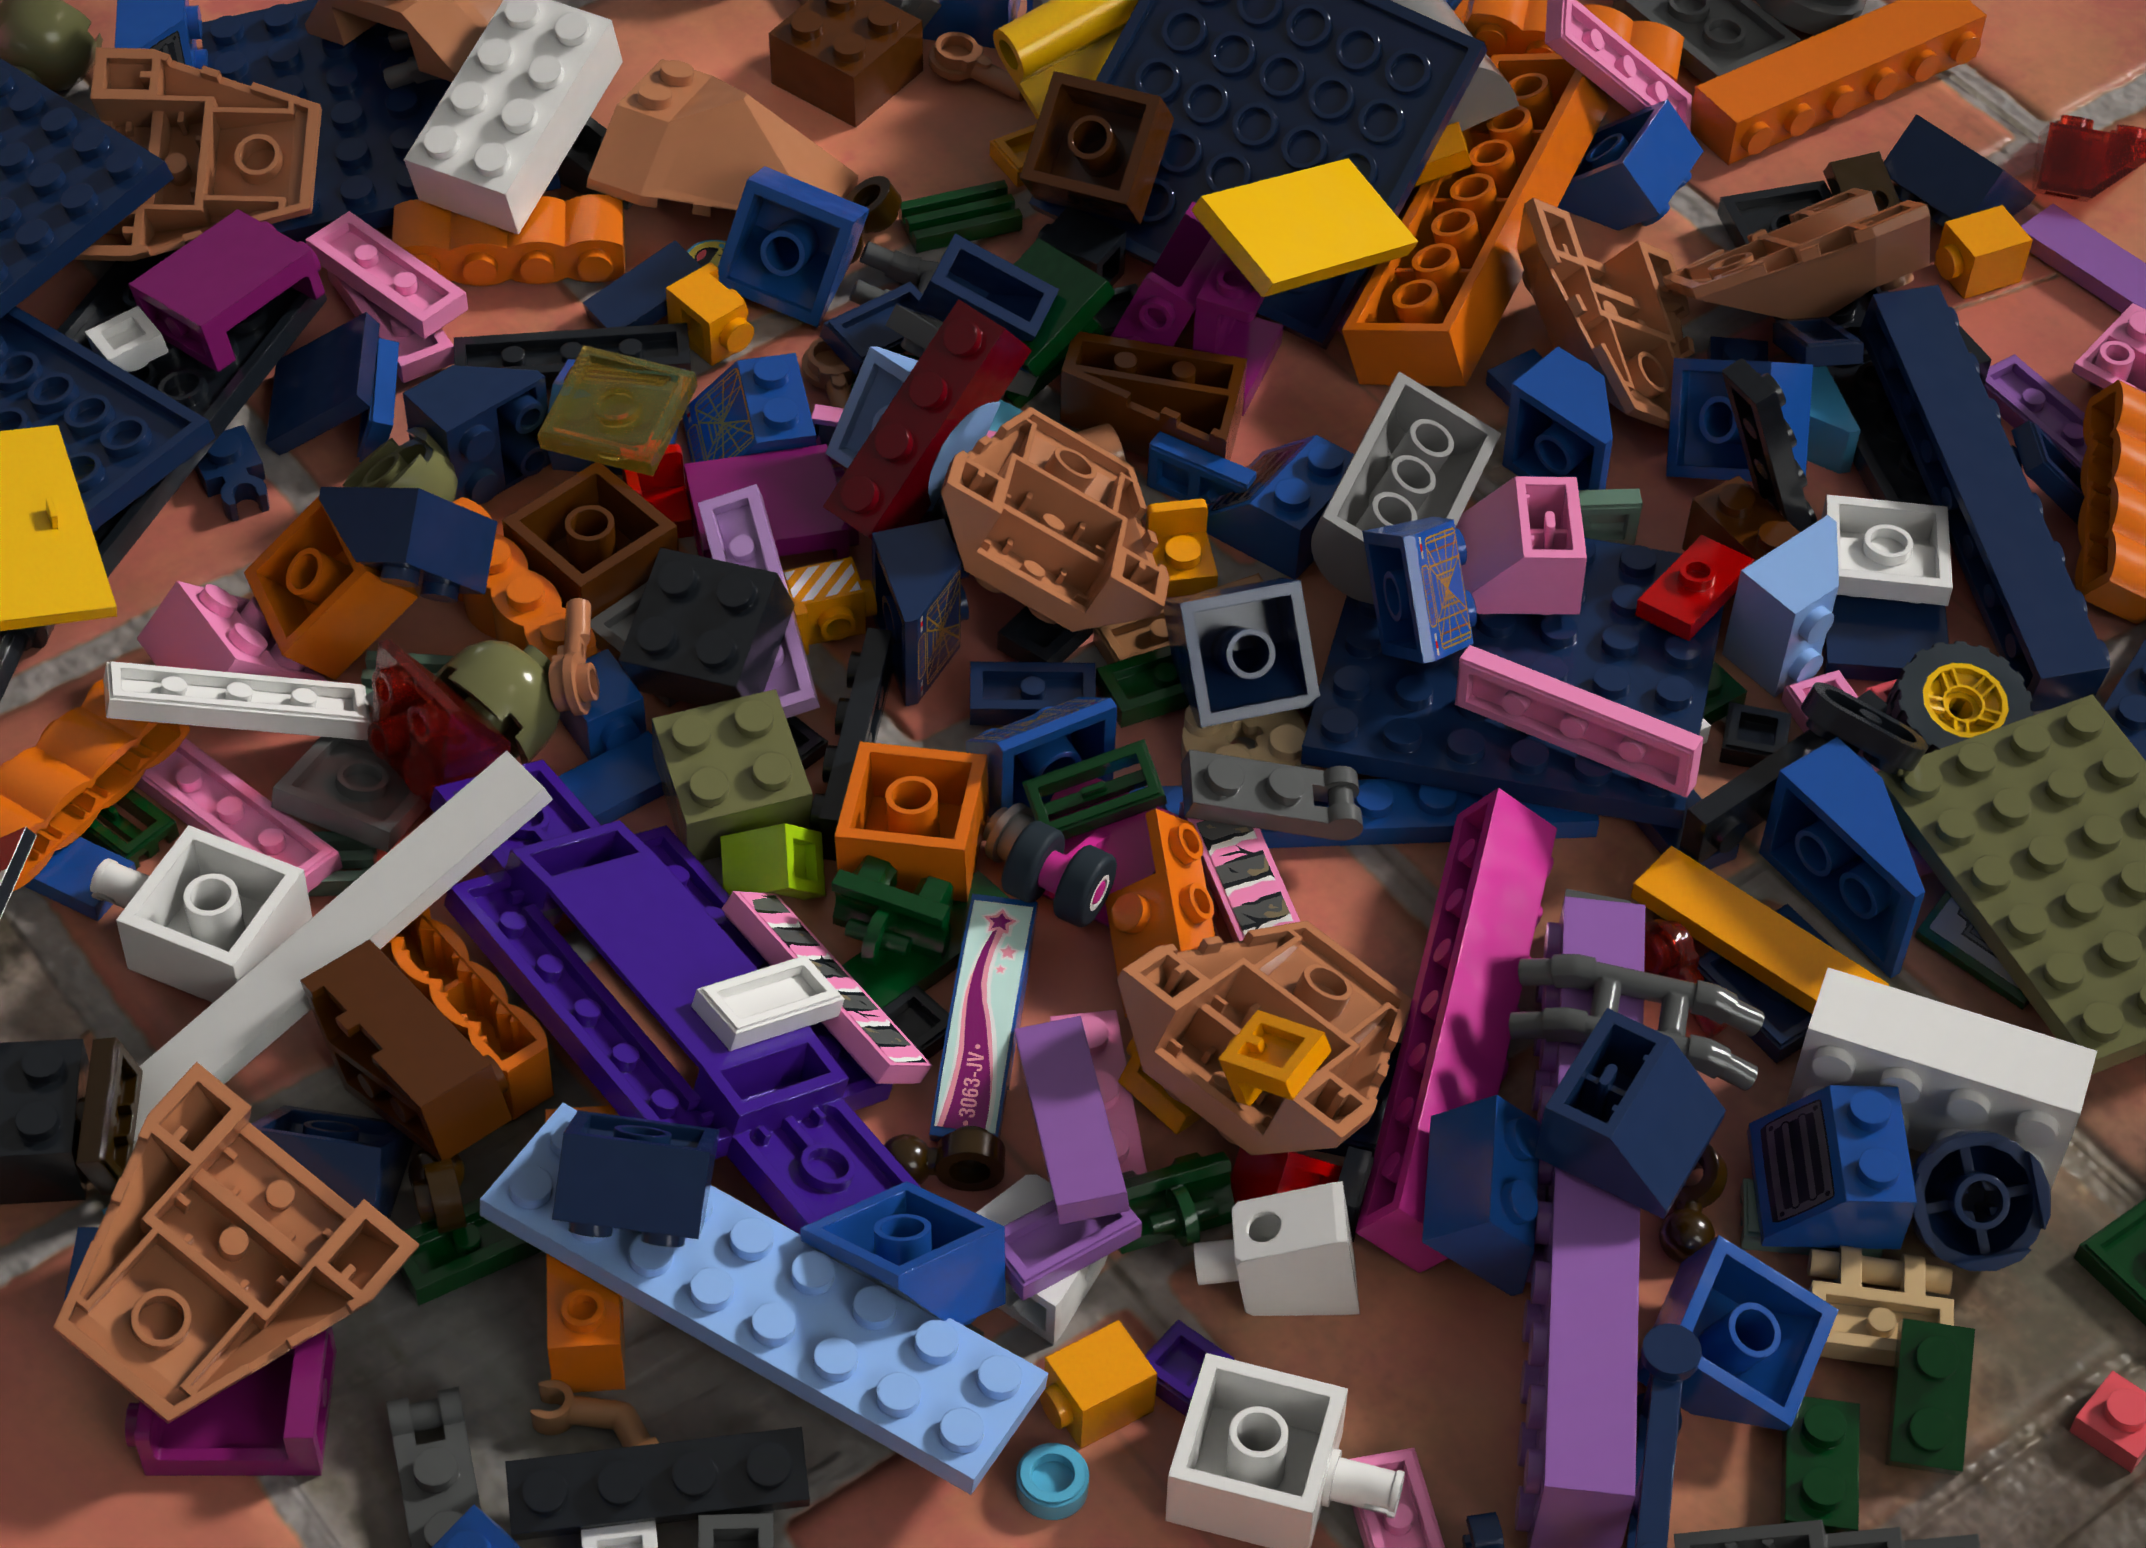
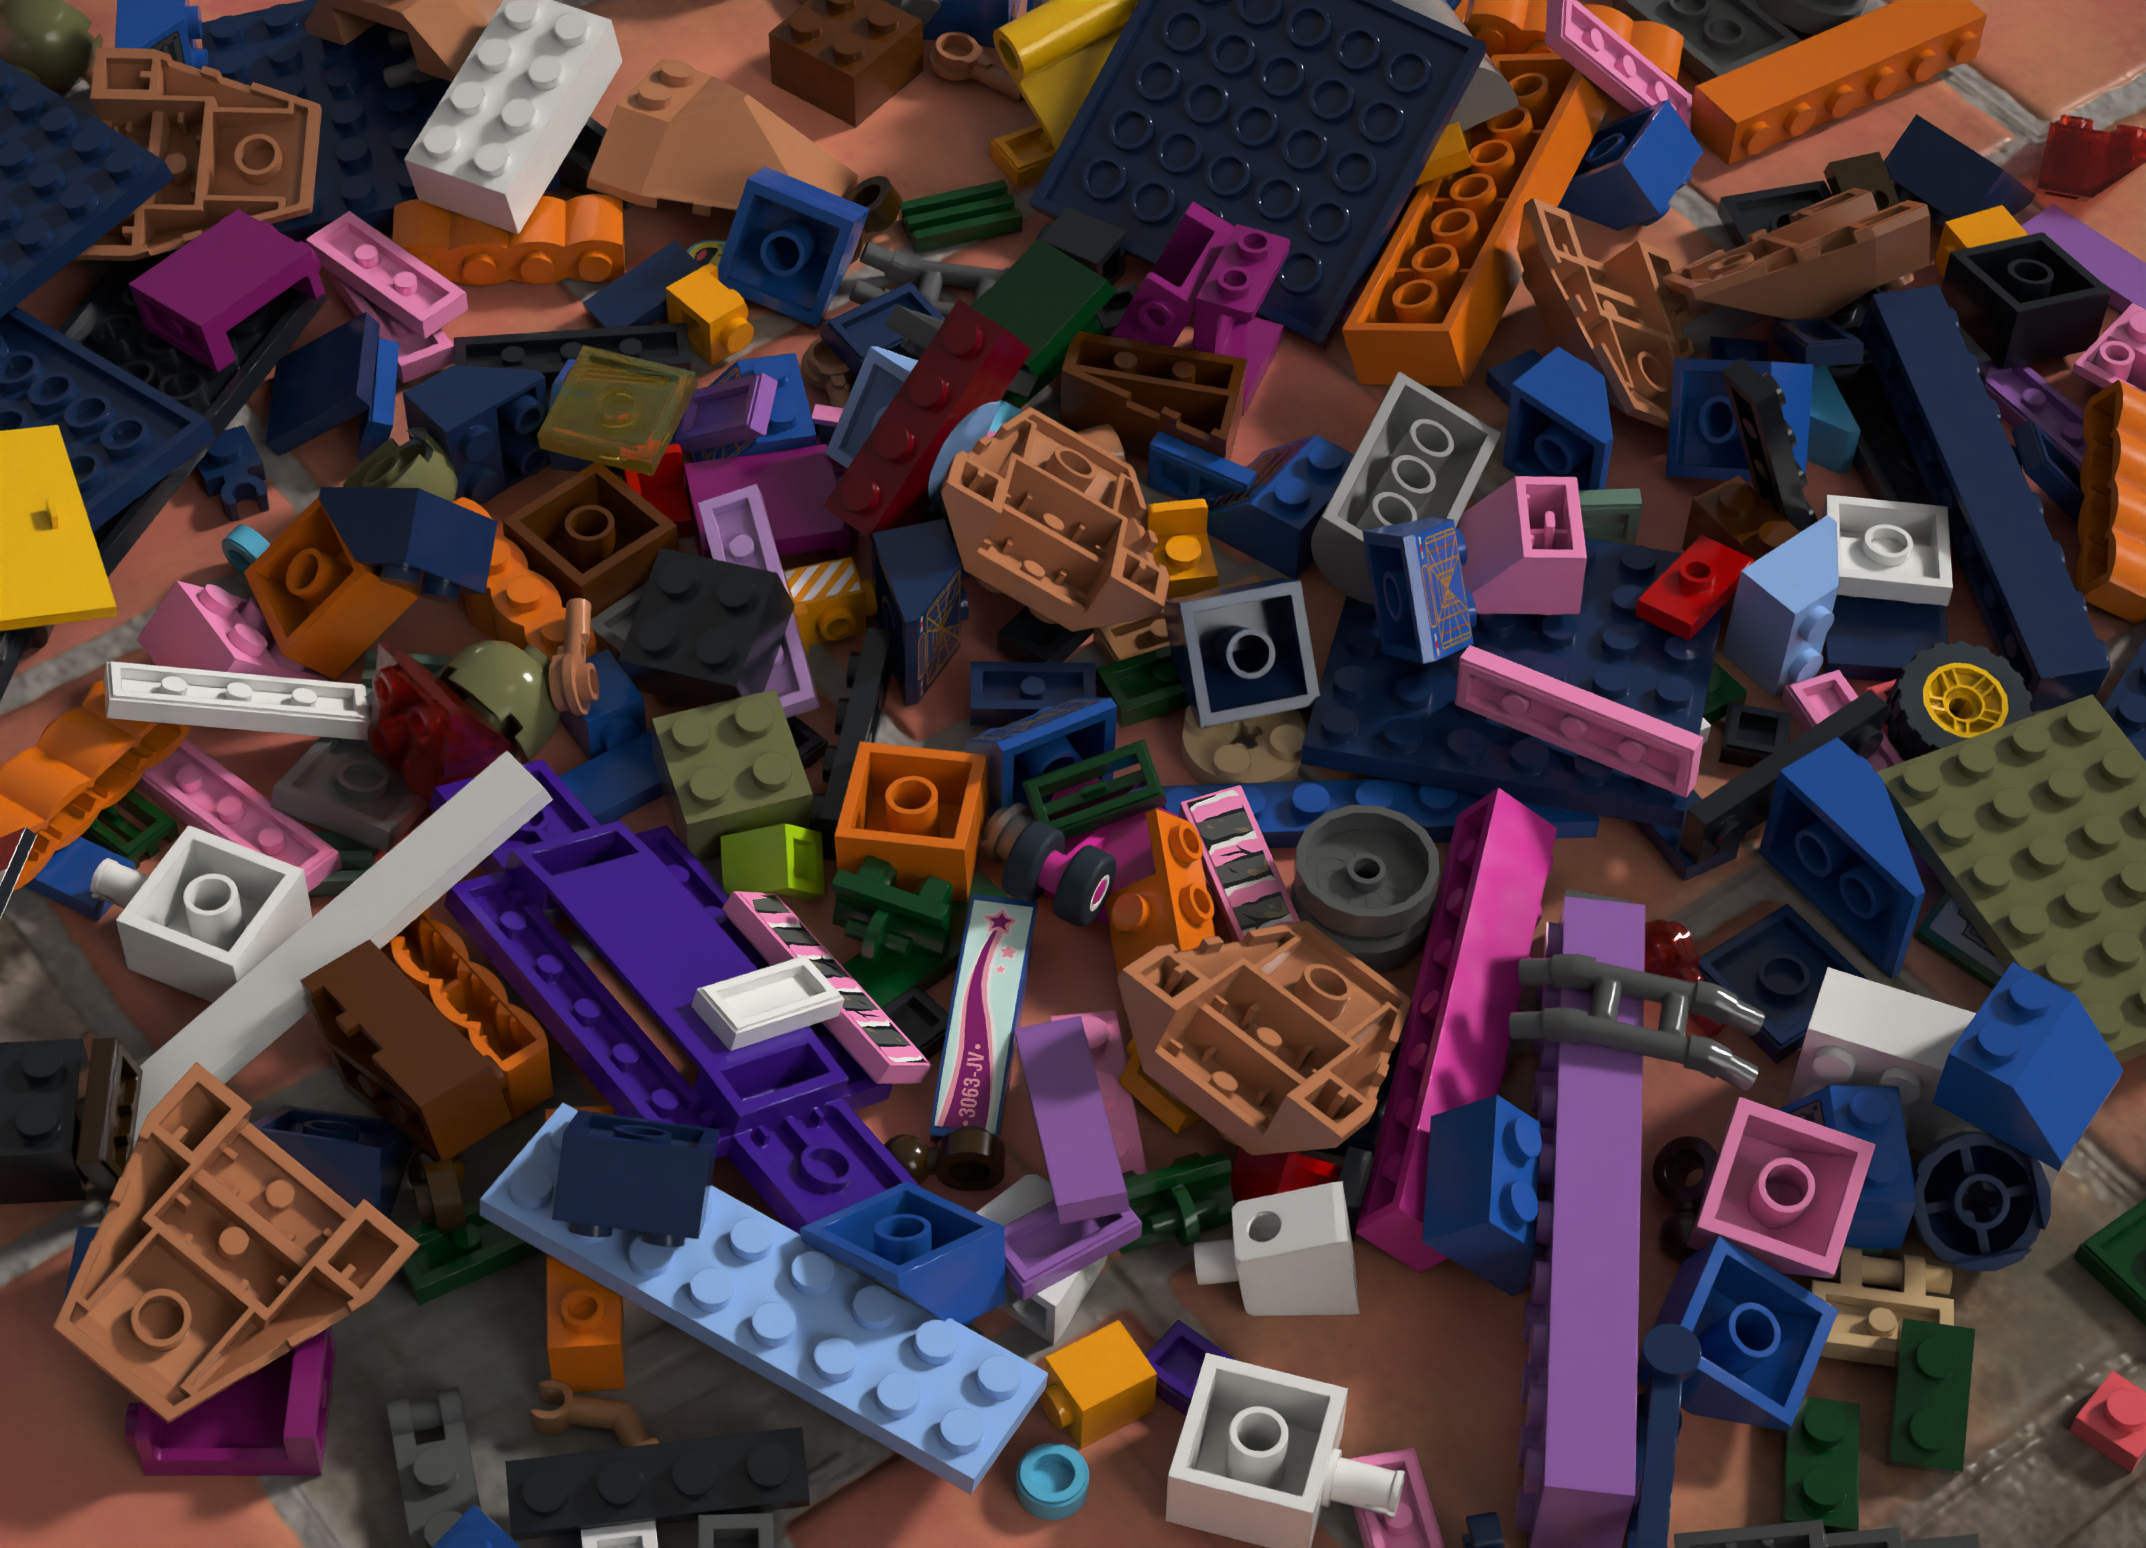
white plate [85,306,169,372] -> none
dark blue slope [916,233,1060,342] -> none
reddish brown brick [1020,71,1174,225] -> none
dark grey plate [1181,750,1363,841] -> none
yellow tile [1191,158,1419,297] -> none
light orange bracket [1218,1010,1332,1106] -> none
dark blue slope [1534,1008,1726,1219] -> none
light orange tile [1631,845,1889,1014] -> none
black plate [1801,682,1928,774] -> none
none -> medium azure tile [222,524,270,578]
none -> medium lavender tile [674,373,778,454]
none -> dark grey wheel [1290,805,1440,973]
none -> bright pink slope [1687,1097,1876,1278]
none -> blue slope [1932,962,2124,1171]
none -> black brick [1941,232,2112,370]

